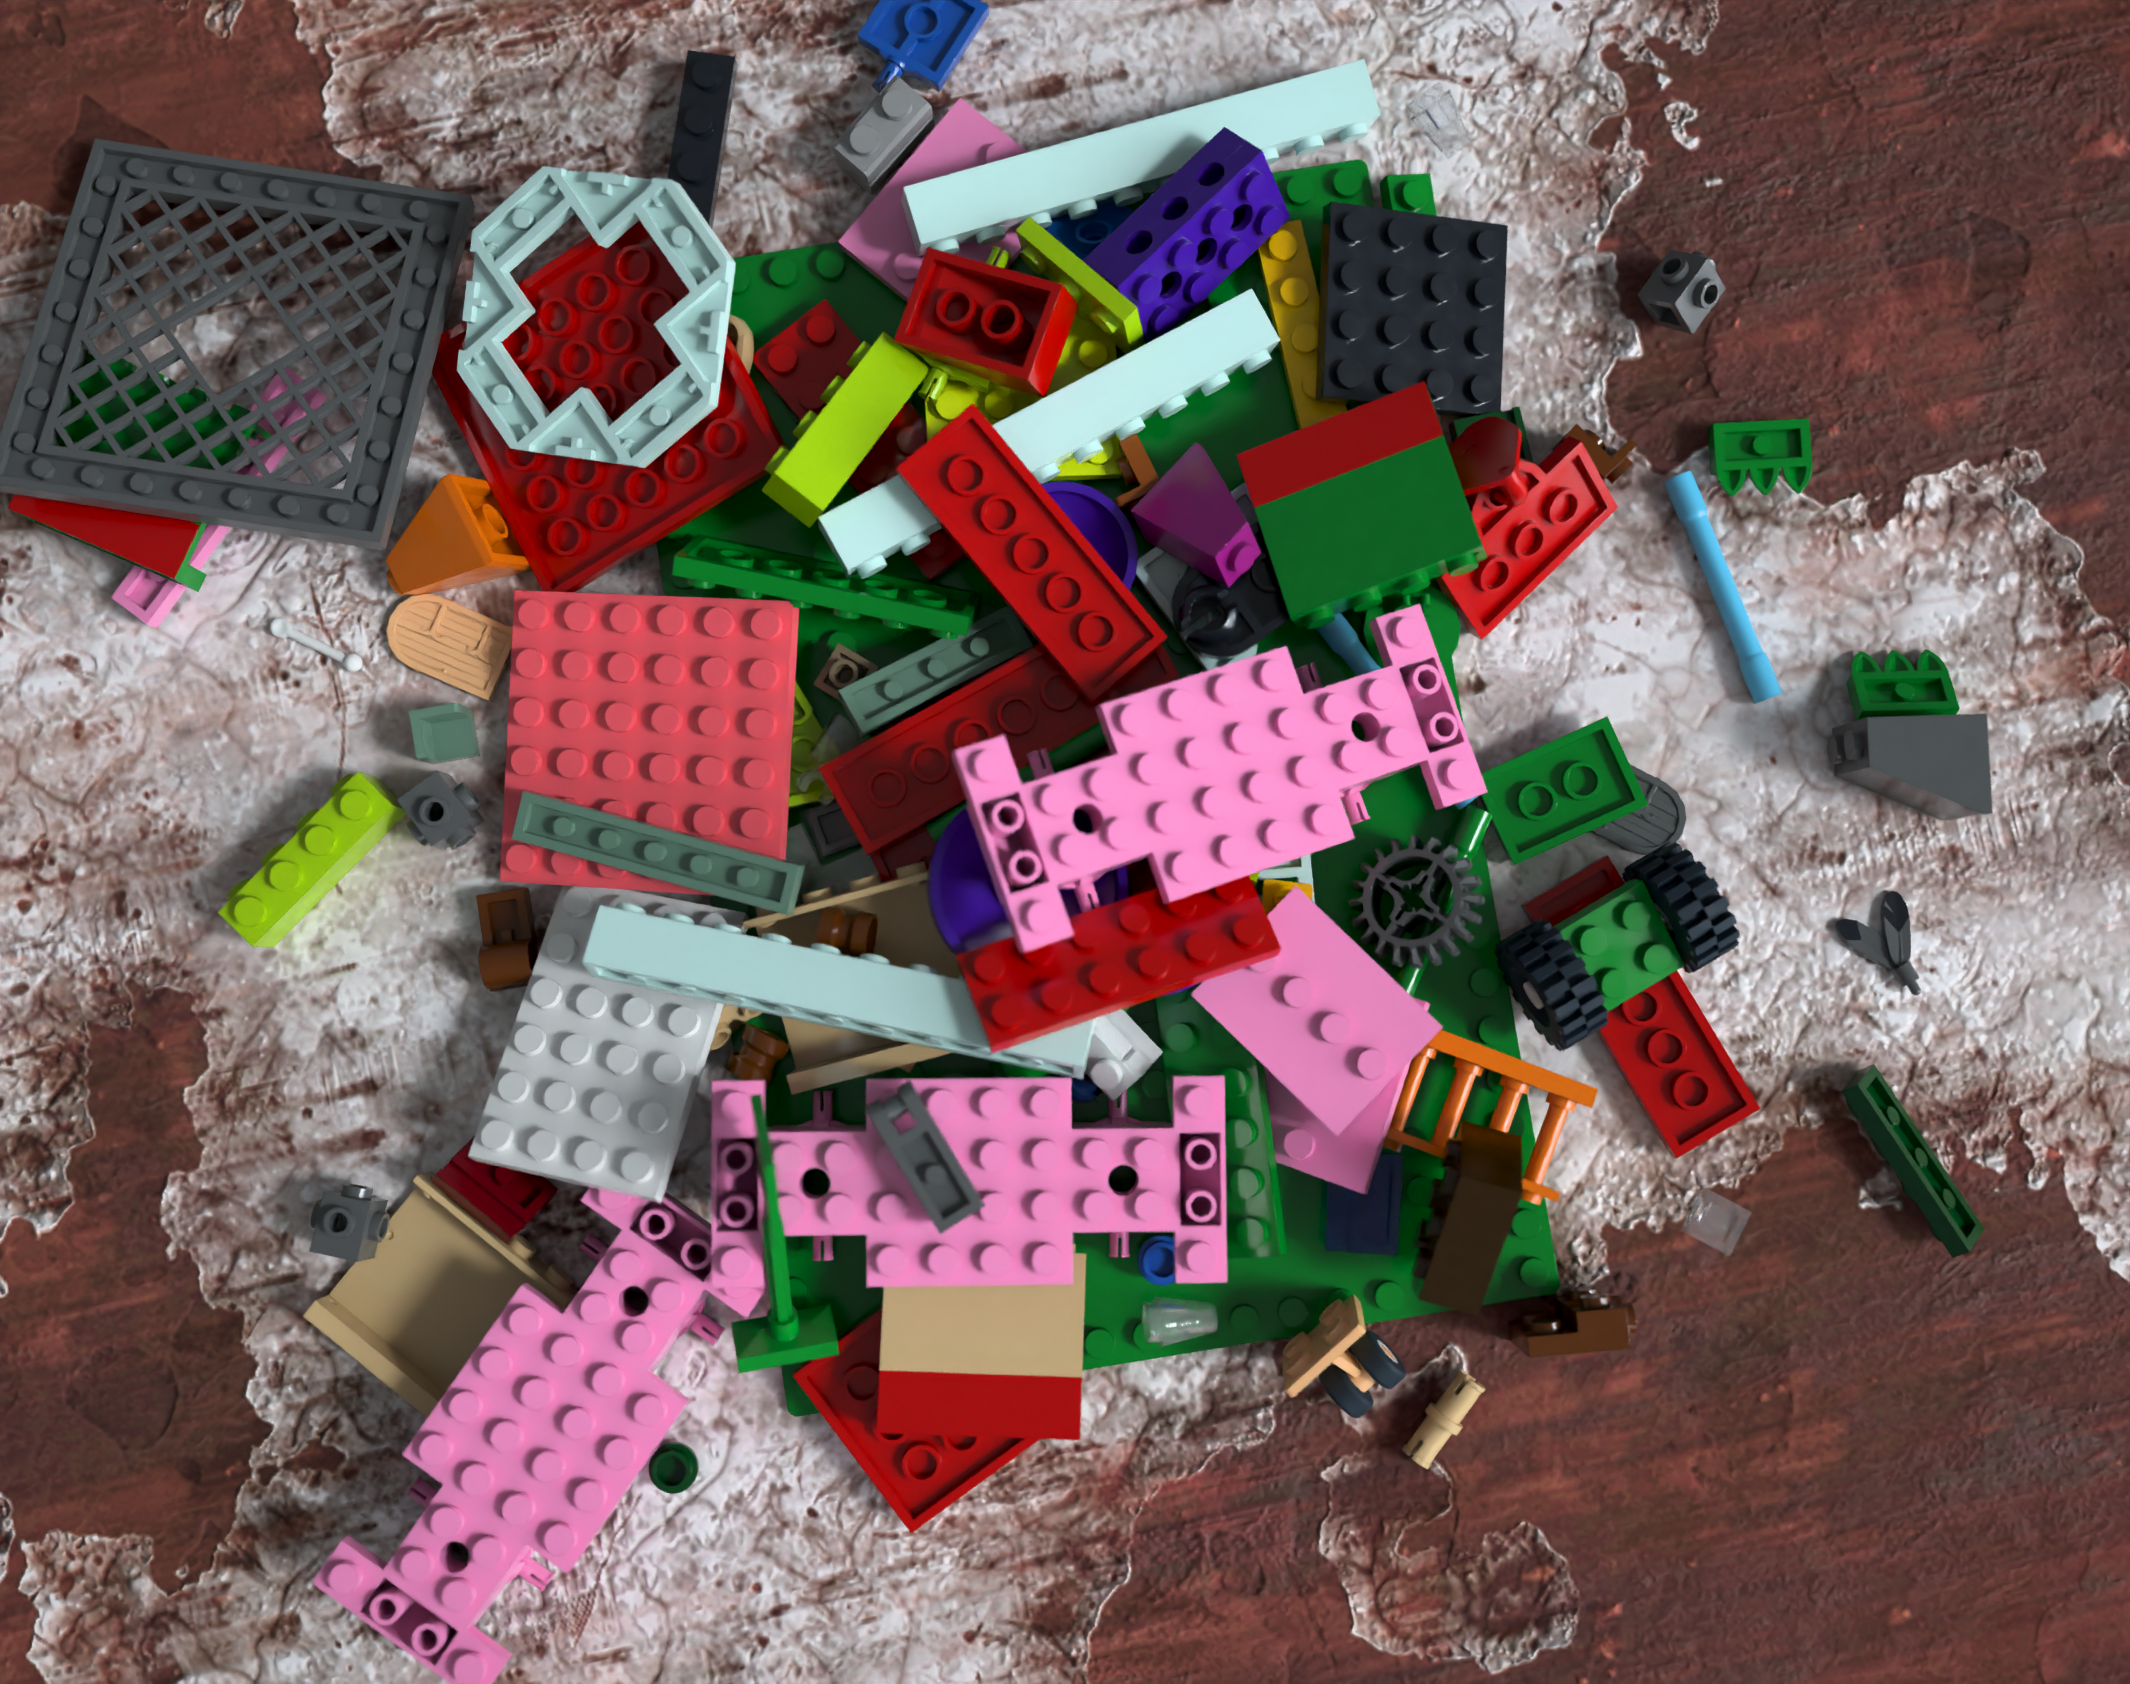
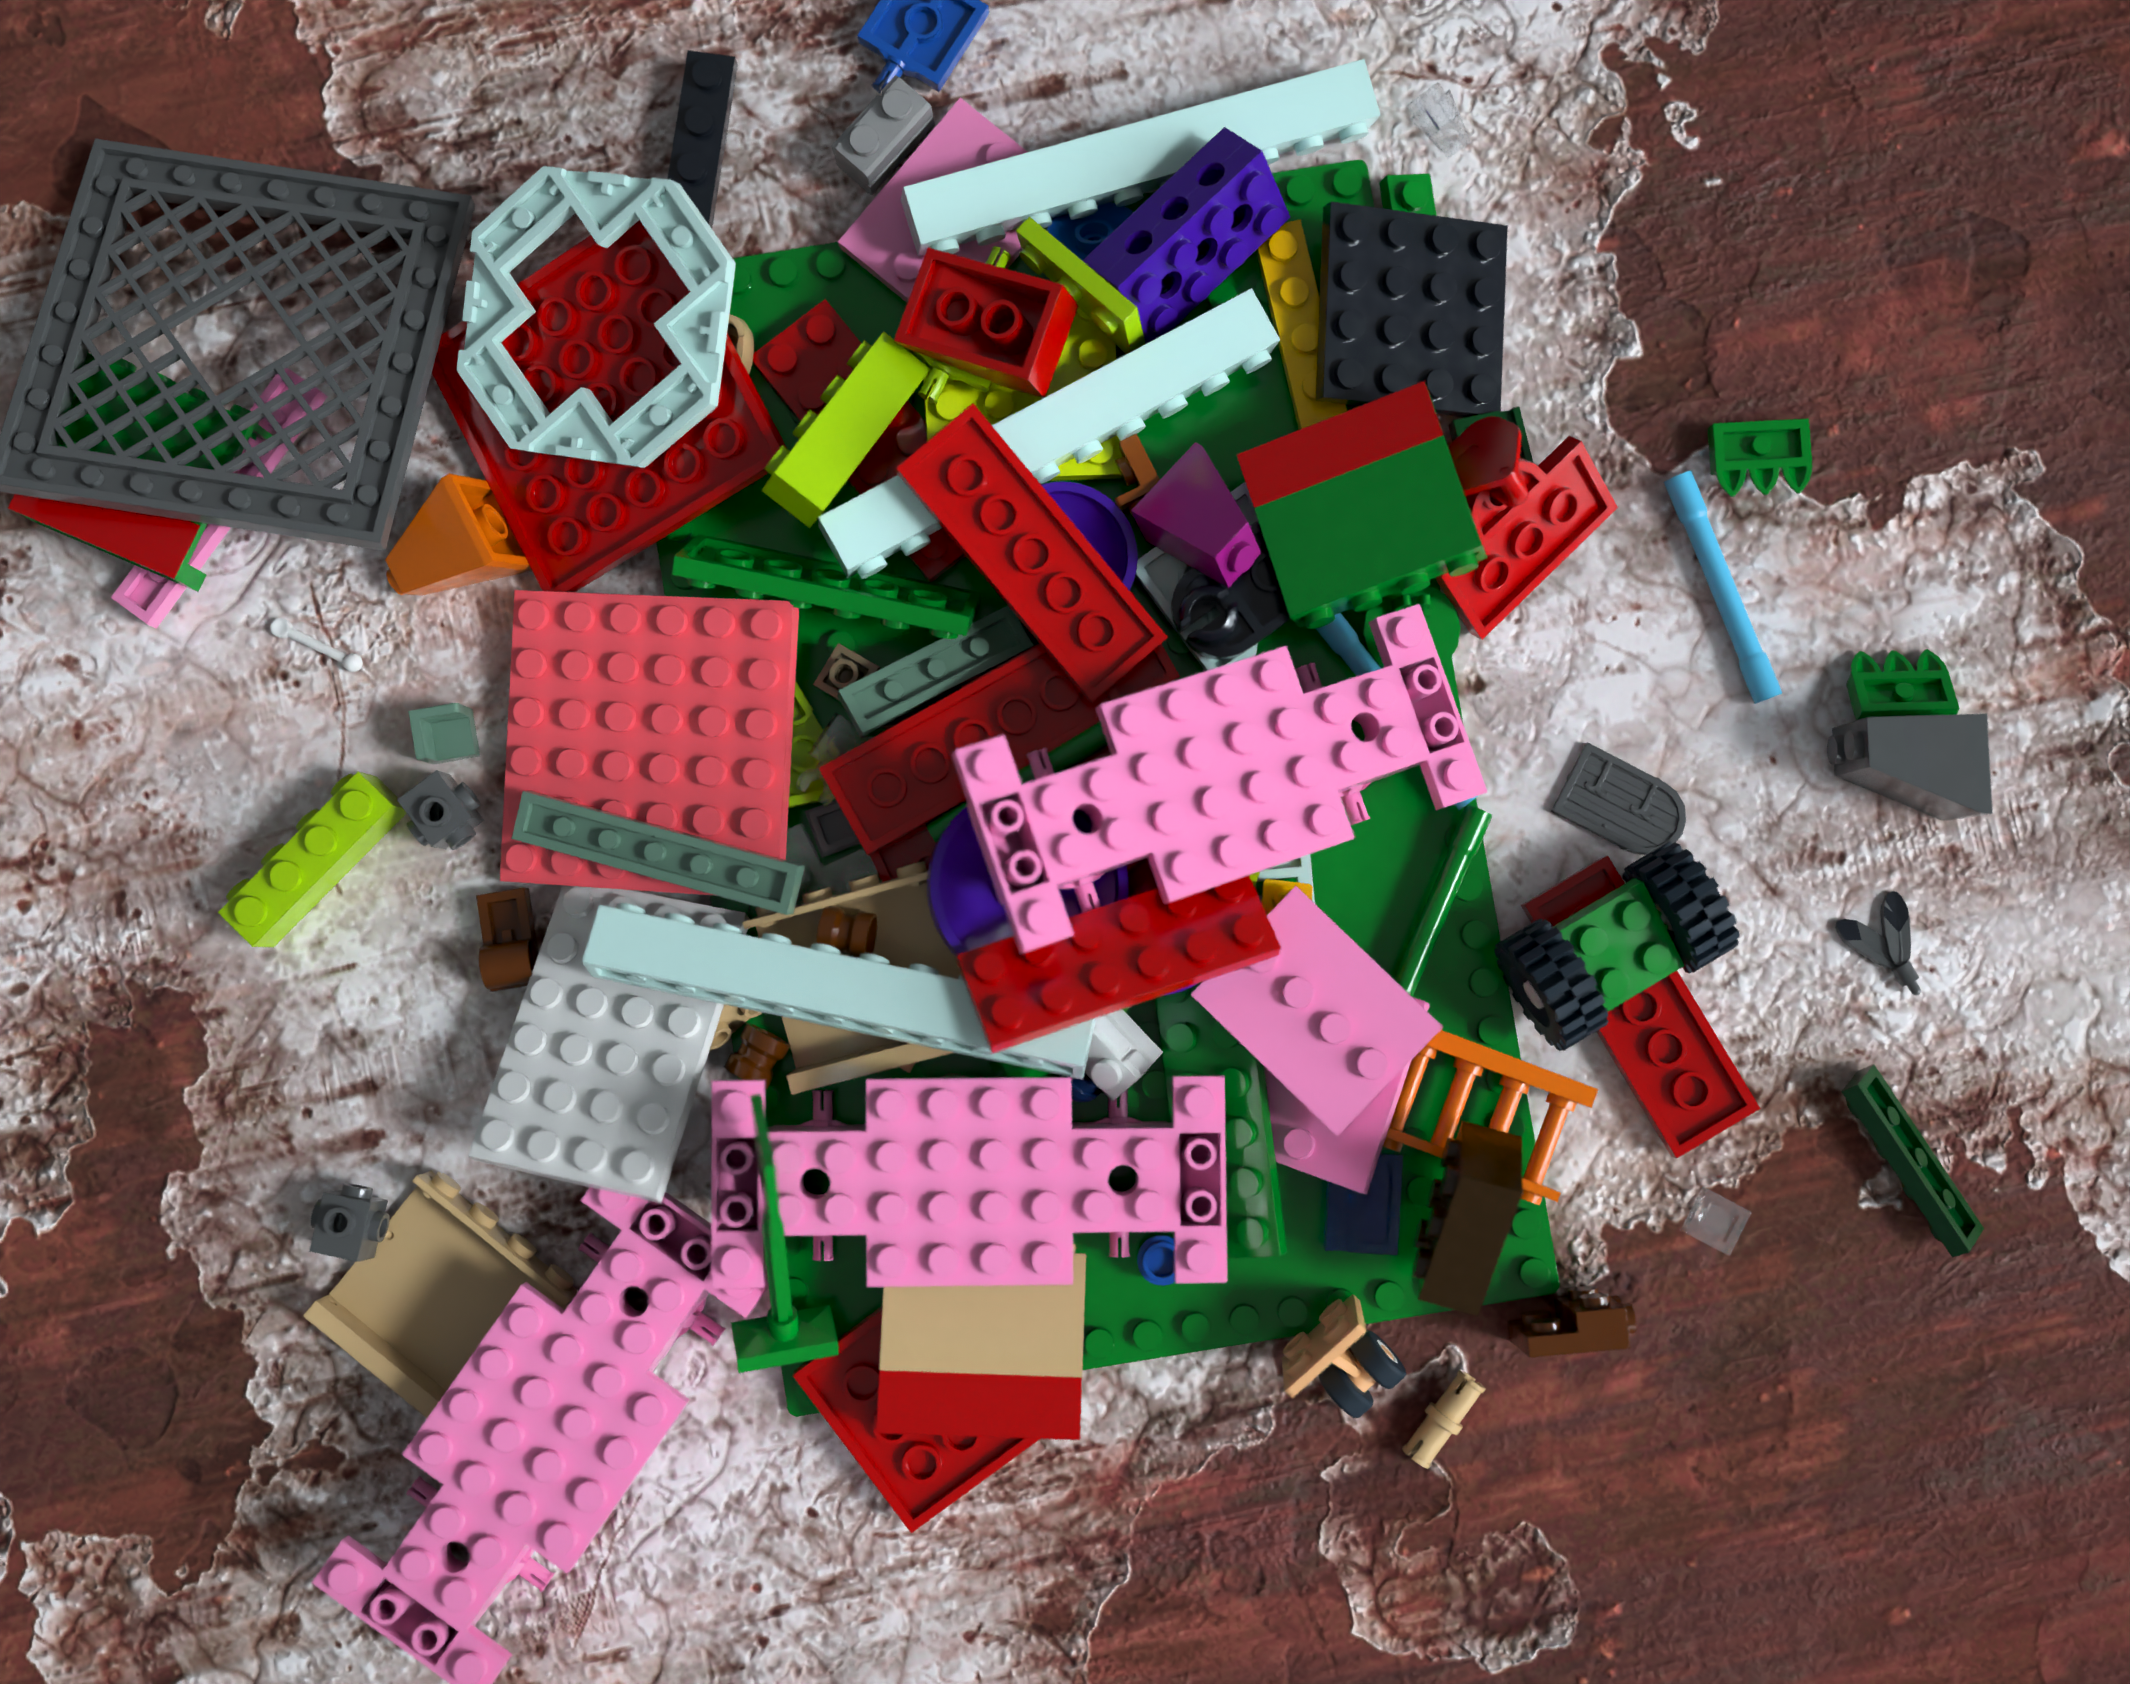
light nougat window [386,594,513,702] -> none
dark red plate [432,1136,558,1245] -> none
dark green plate [649,1442,699,1494] -> none
dark grey plate [865,1080,985,1234] -> none
clear cone [1142,1297,1217,1347] -> none
dark grey gear [1349,835,1485,969] -> none
green plate [1479,717,1648,866] -> none
reddish brown bracket [1552,424,1637,484] -> none
dark grey brick [1638,249,1726,334] -> none

